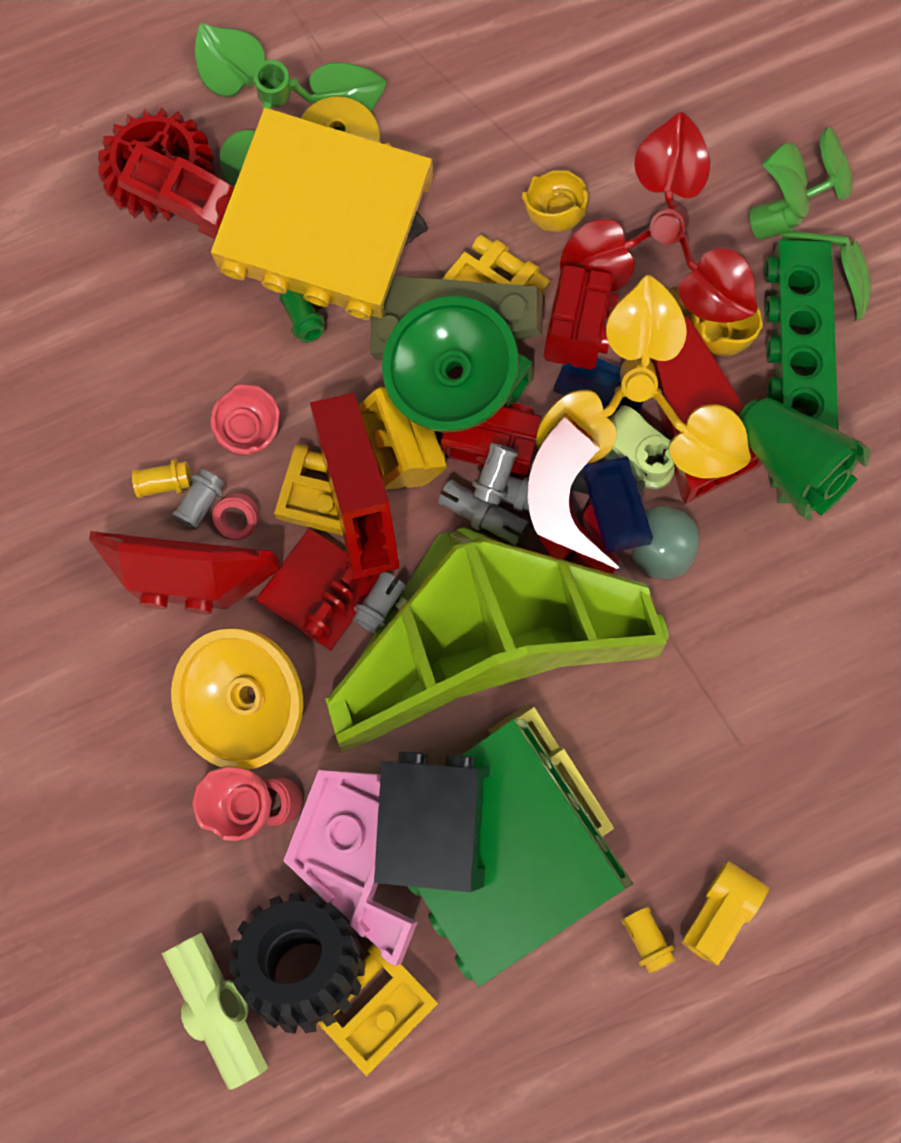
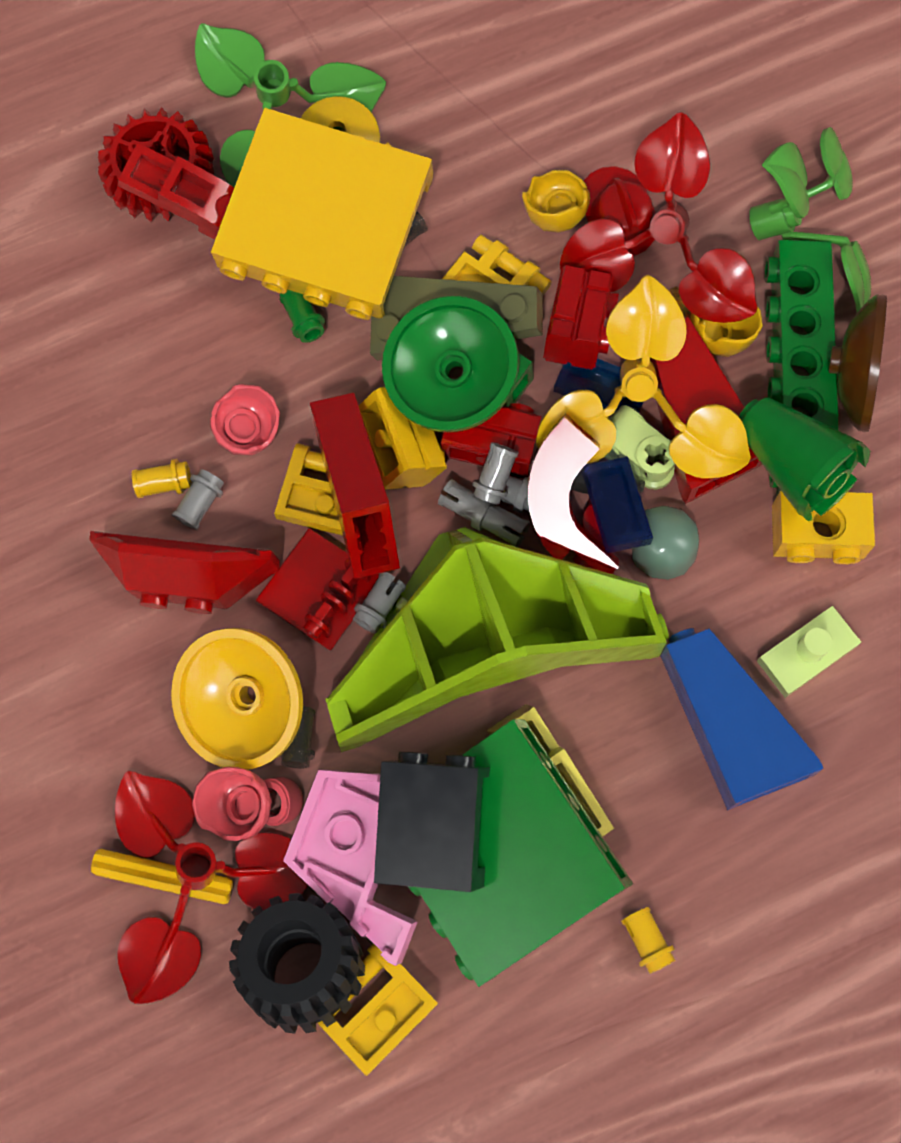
yellowish green piece [162,933,268,1090] -> none
coral piece [212,493,259,540] -> none
yellow piece [680,860,770,966] -> none
none -> yellow axle [91,849,233,904]
none -> red plant [115,771,309,1004]
none -> clear smoke pin [280,706,316,769]
none -> red piece [584,166,656,257]
none -> blue slope [660,628,824,810]
none -> yellowish green tile [757,606,861,698]
none -> yellow brick [772,491,875,565]
none -> reddish brown dish [829,294,887,432]

